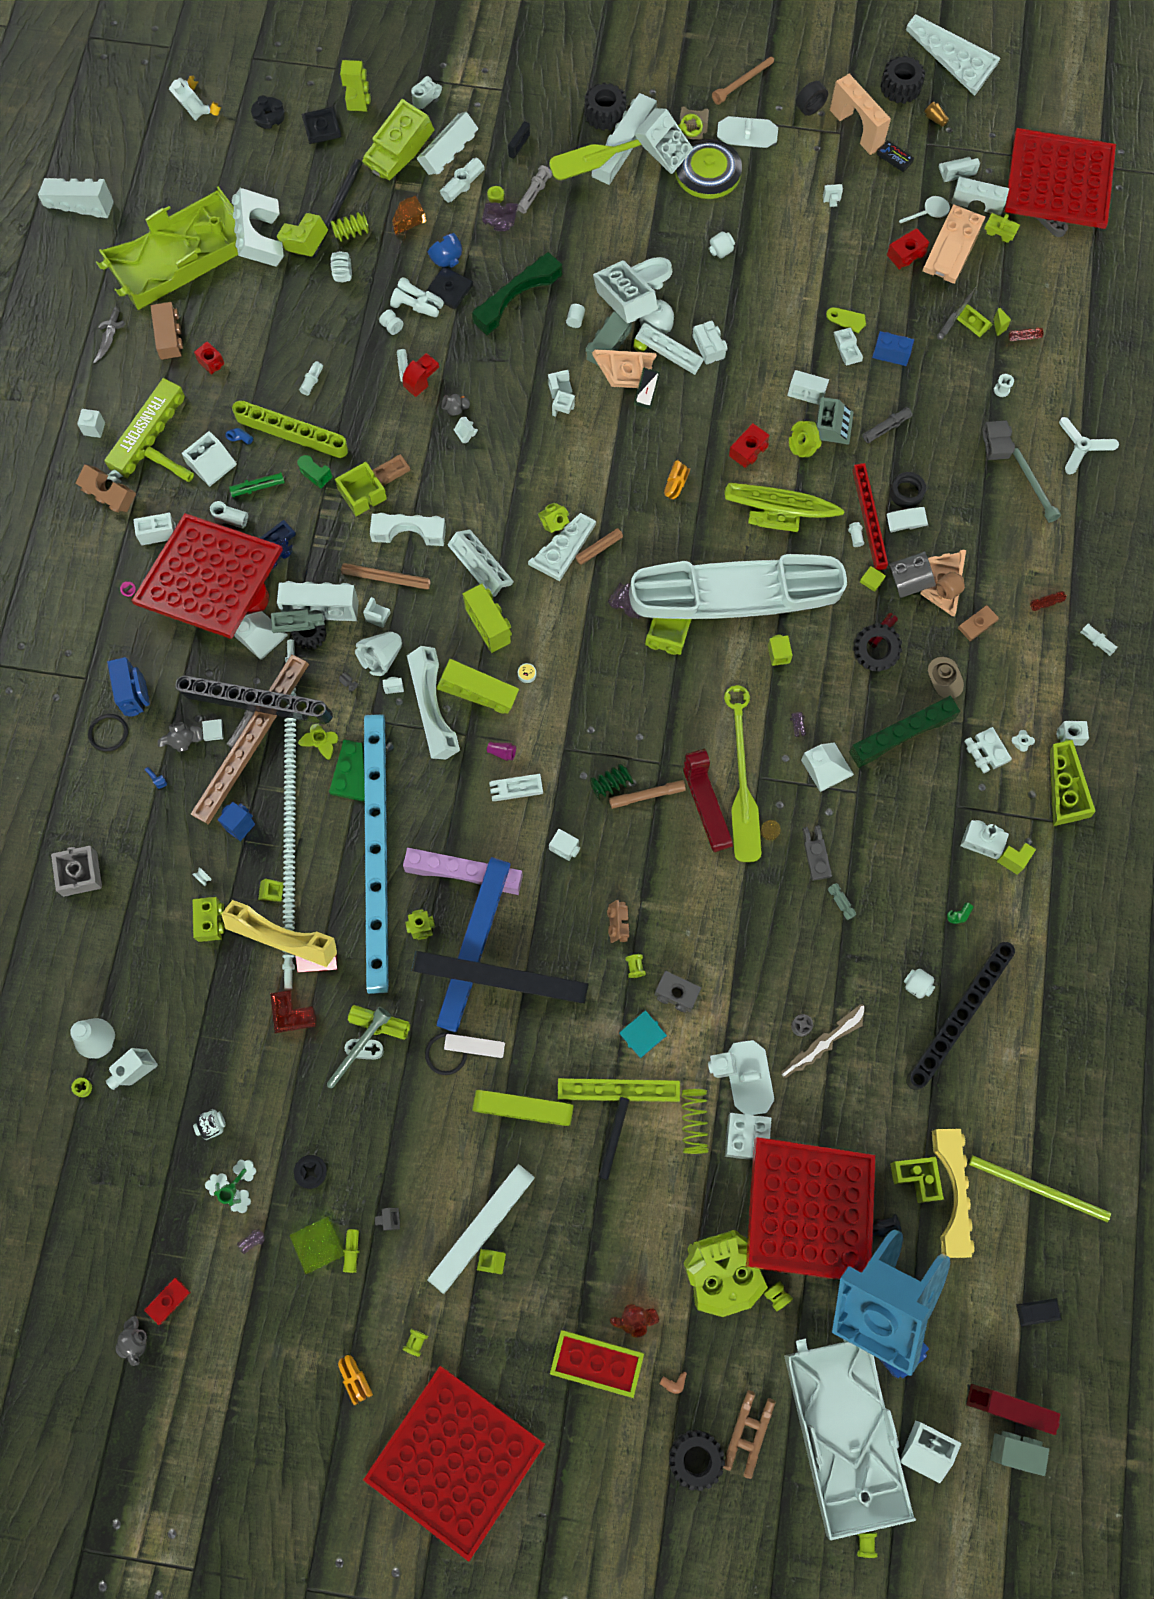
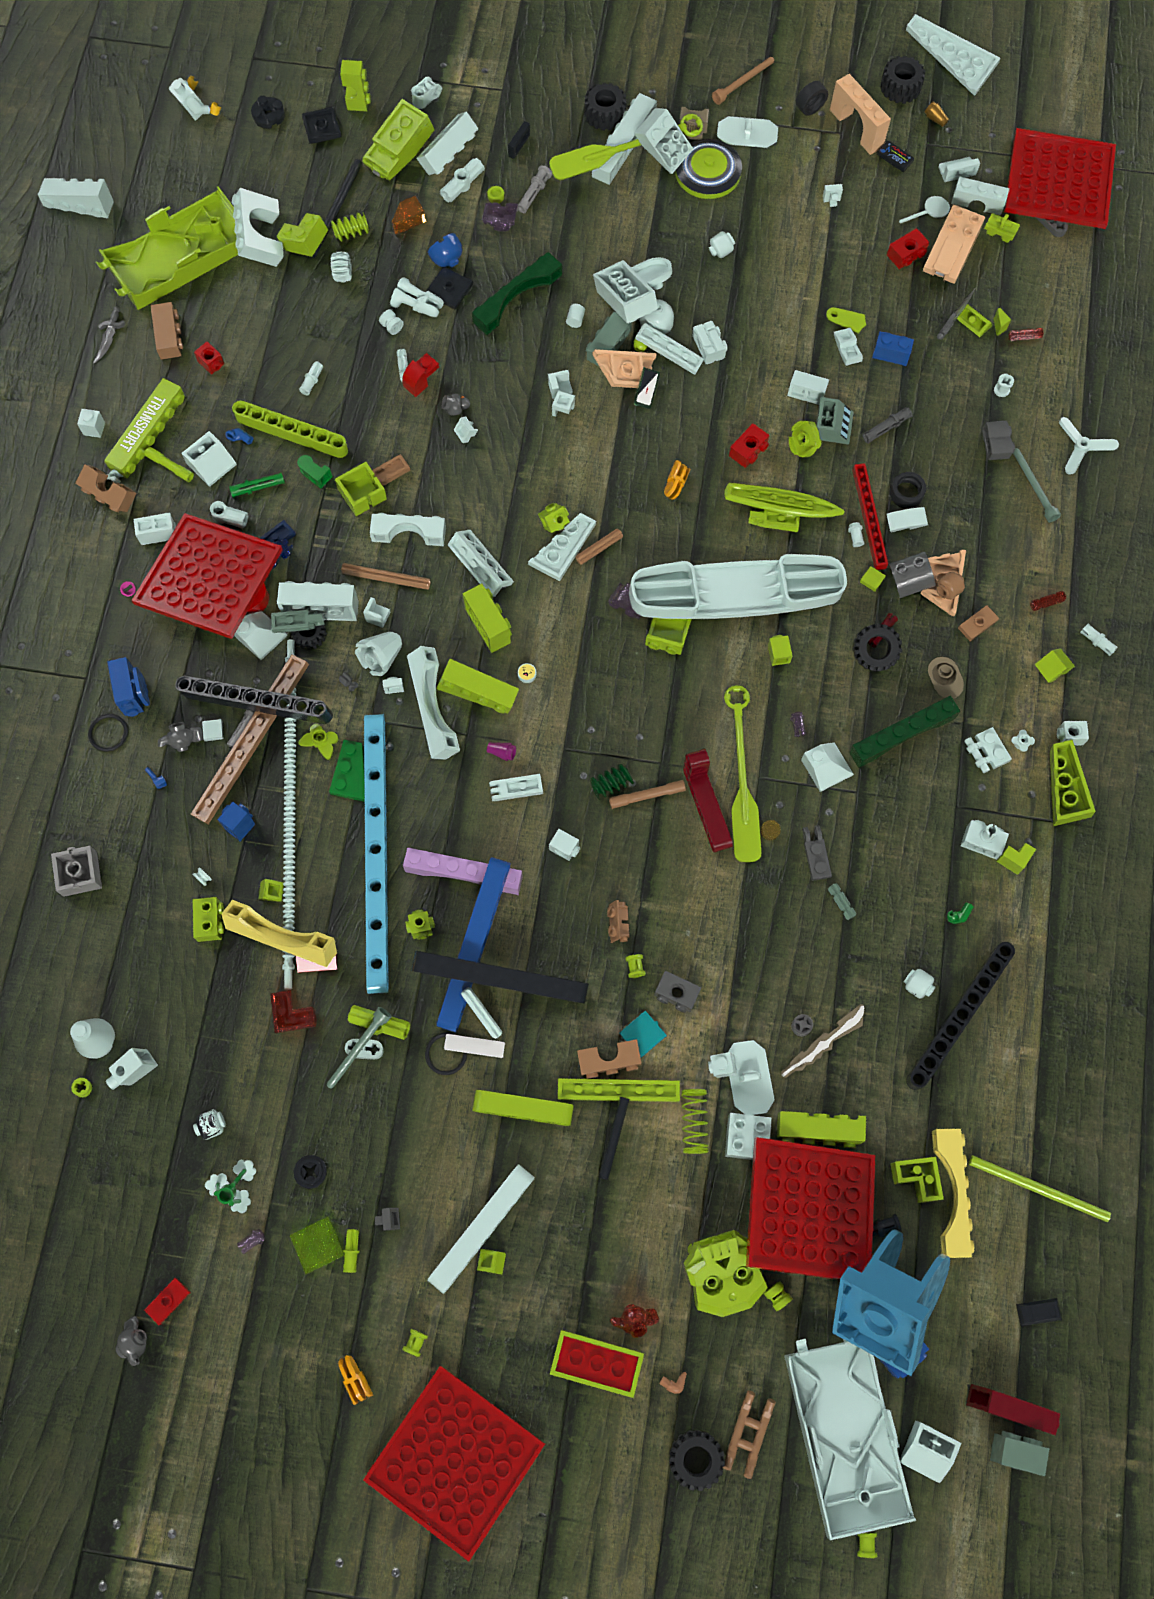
none -> light aqua axle [461,987,502,1039]
none -> medium nougat arch [577,1039,642,1079]
none -> lime wedge [777,1111,866,1148]
none -> lime piece [1035,648,1075,683]

